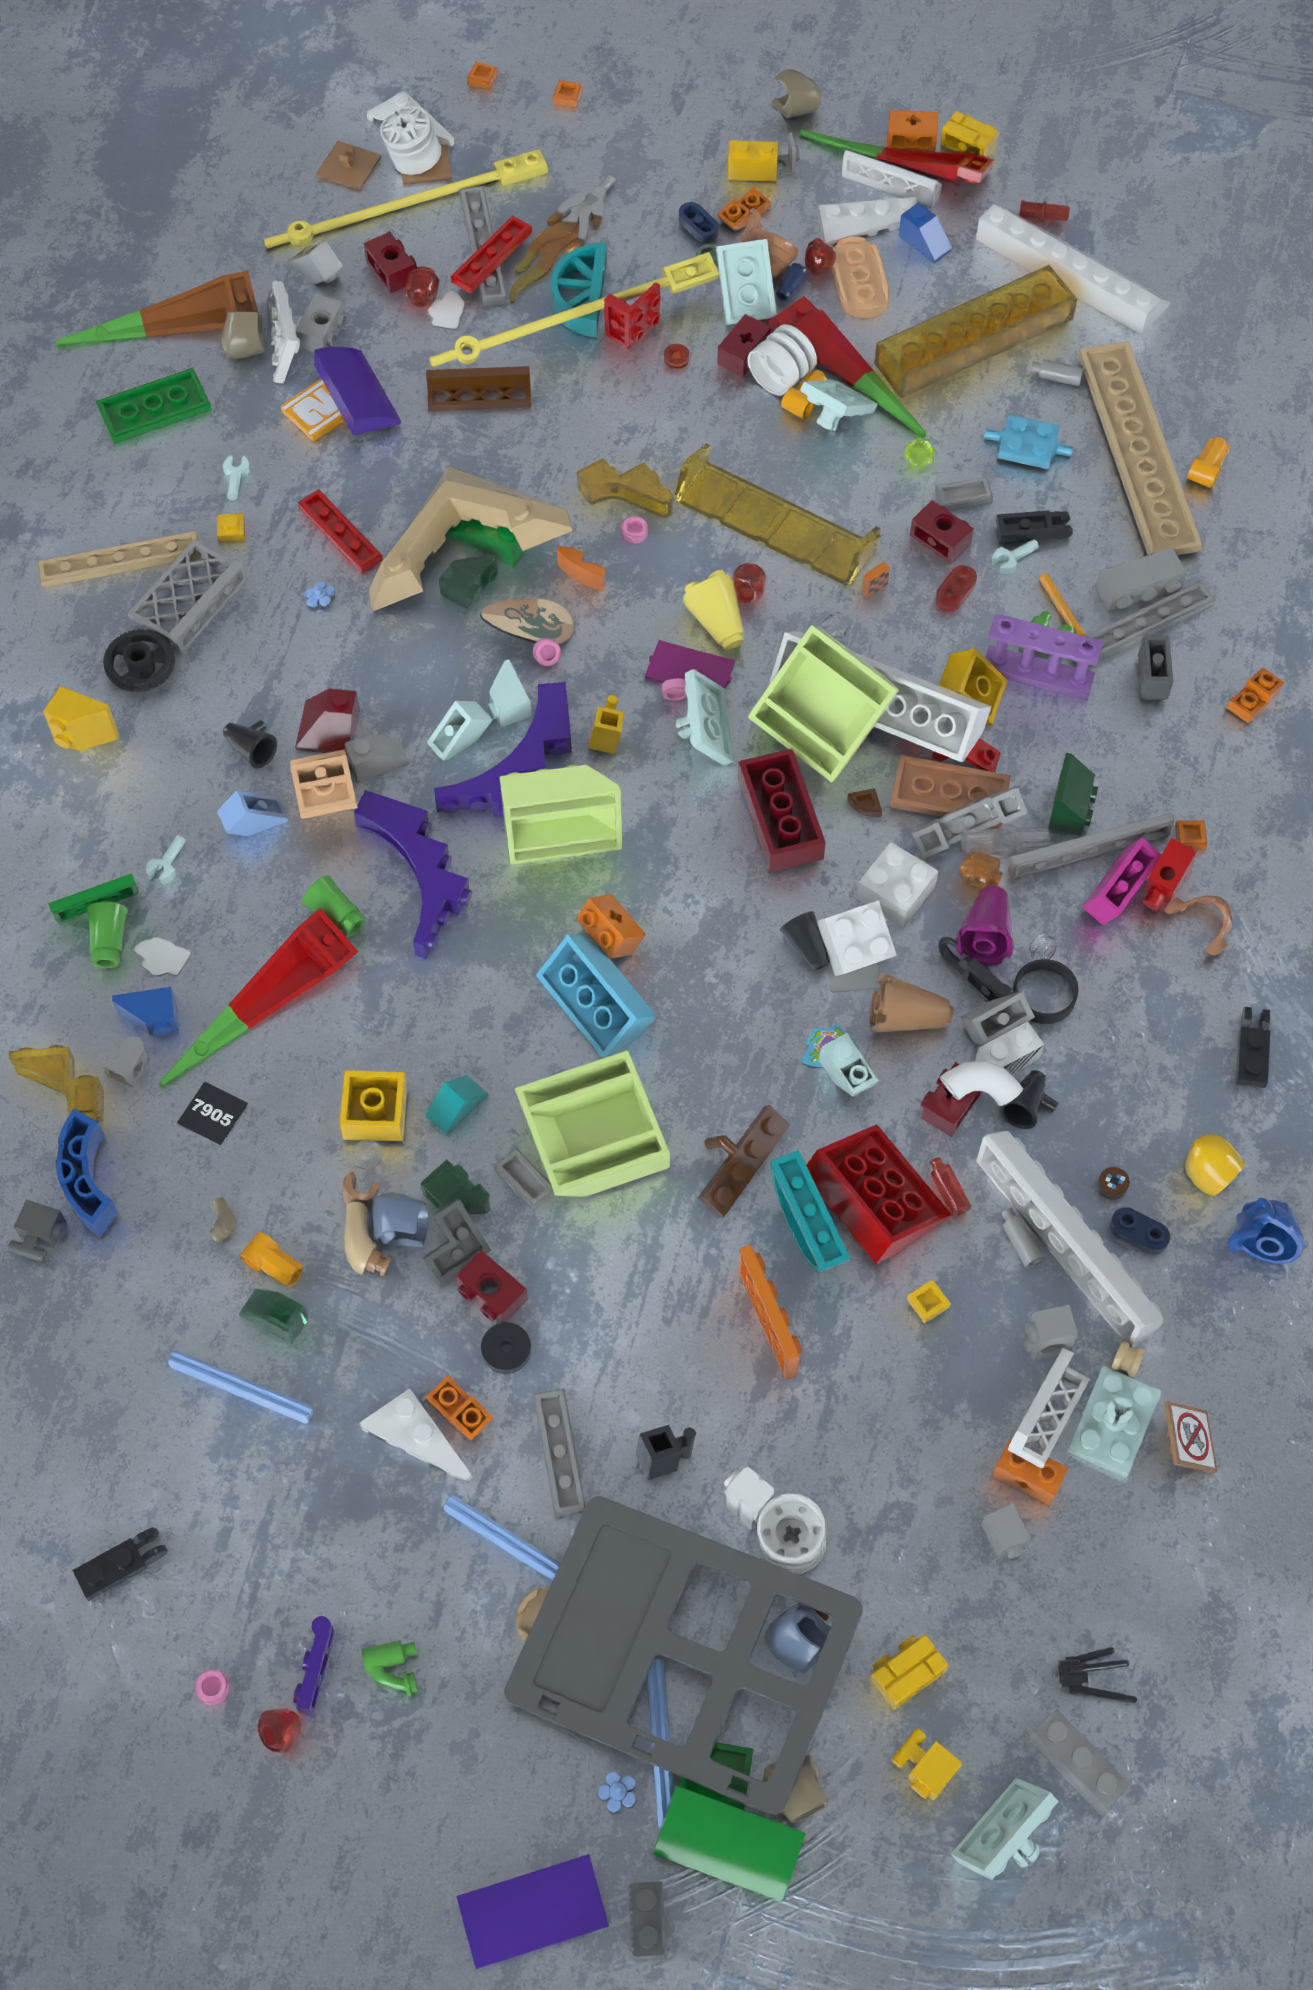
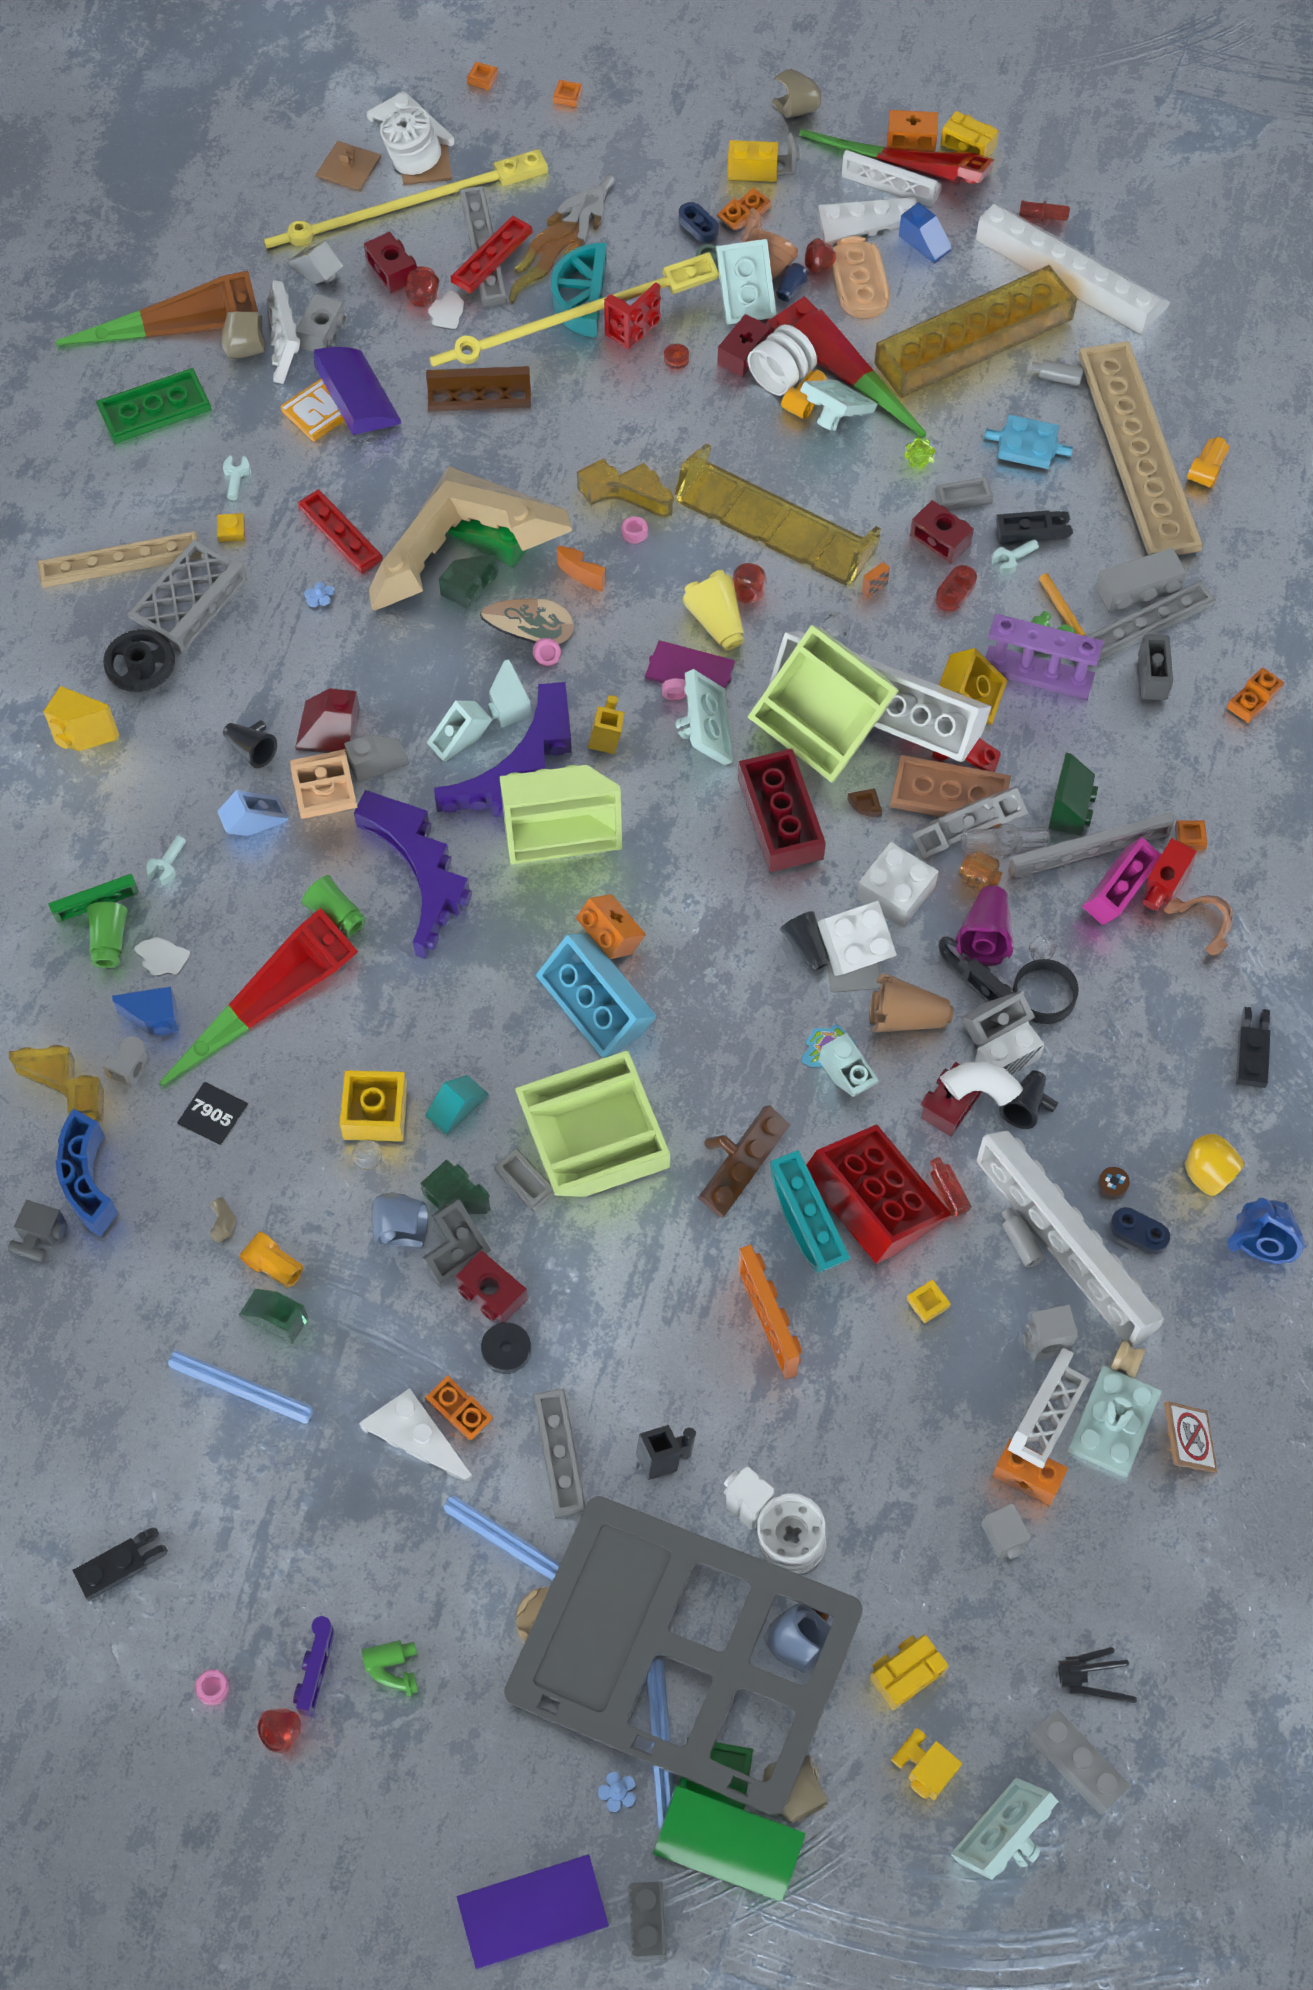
piece [342,1171,393,1277] -> none

